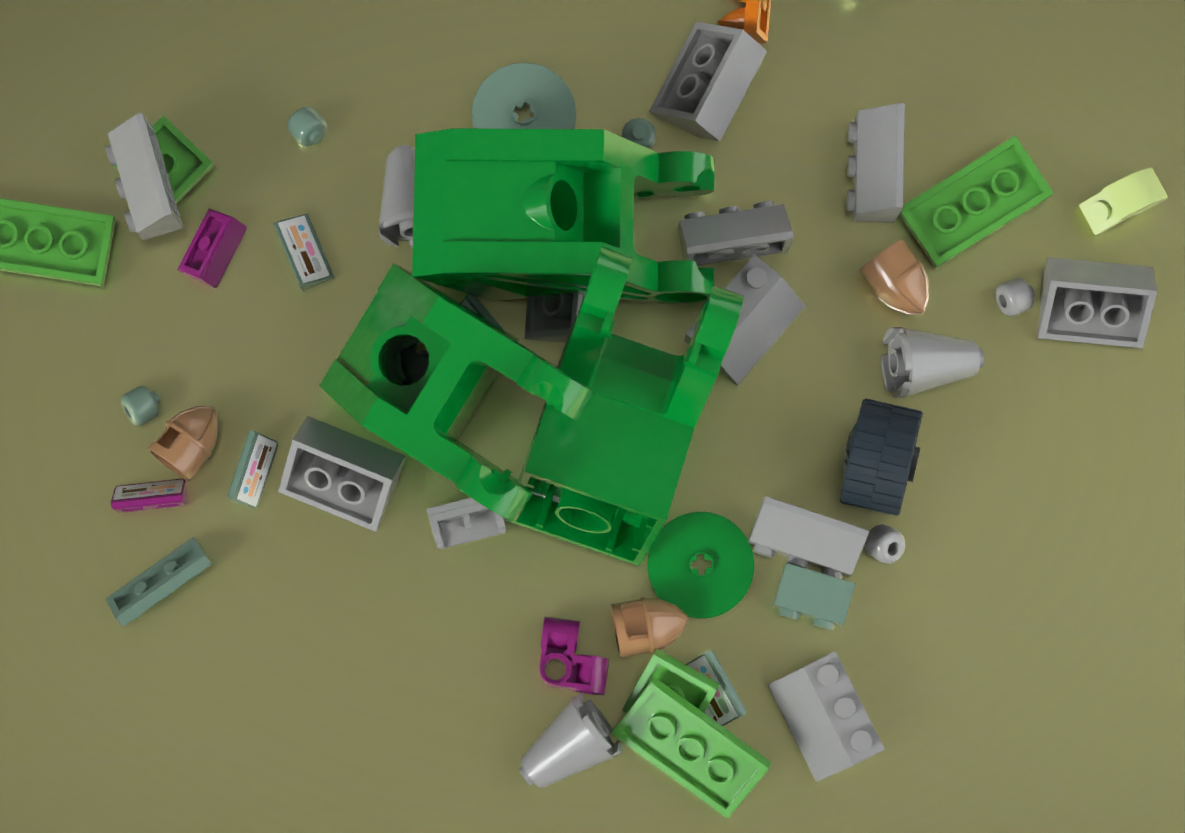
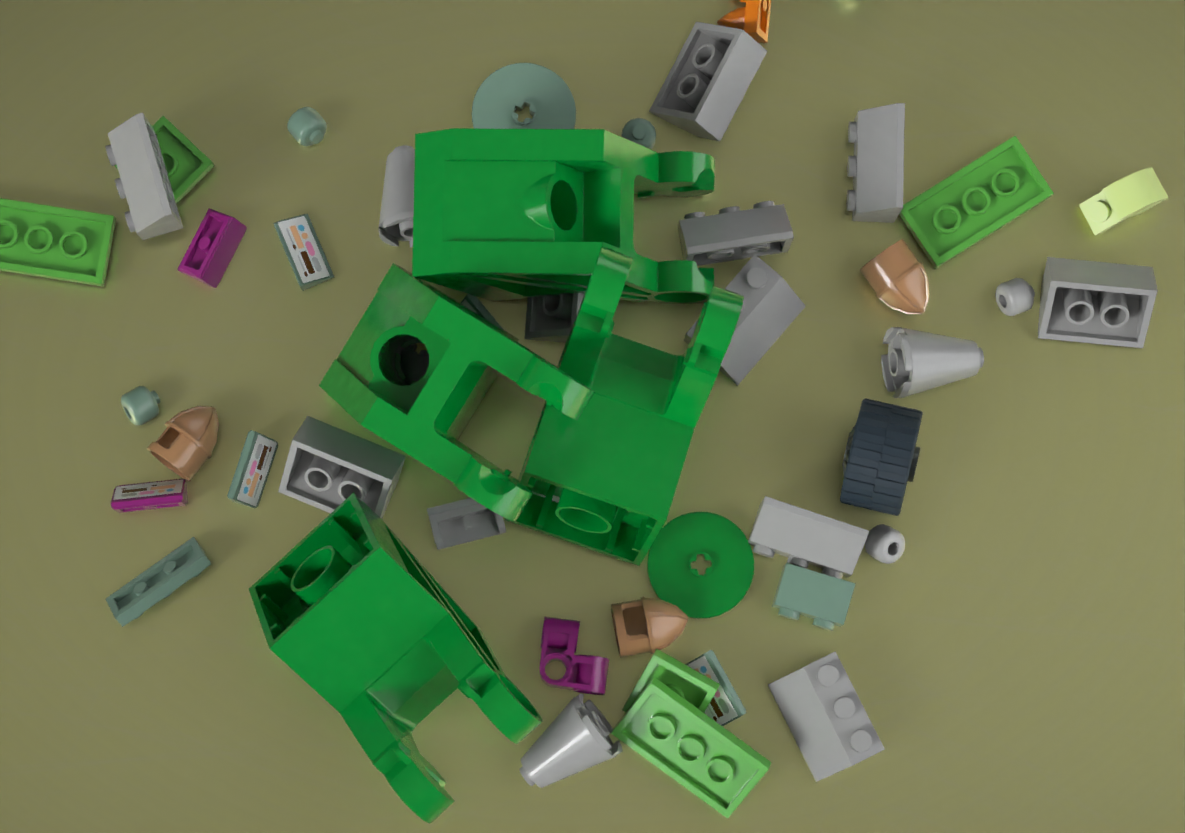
none -> green piece [249,492,543,824]

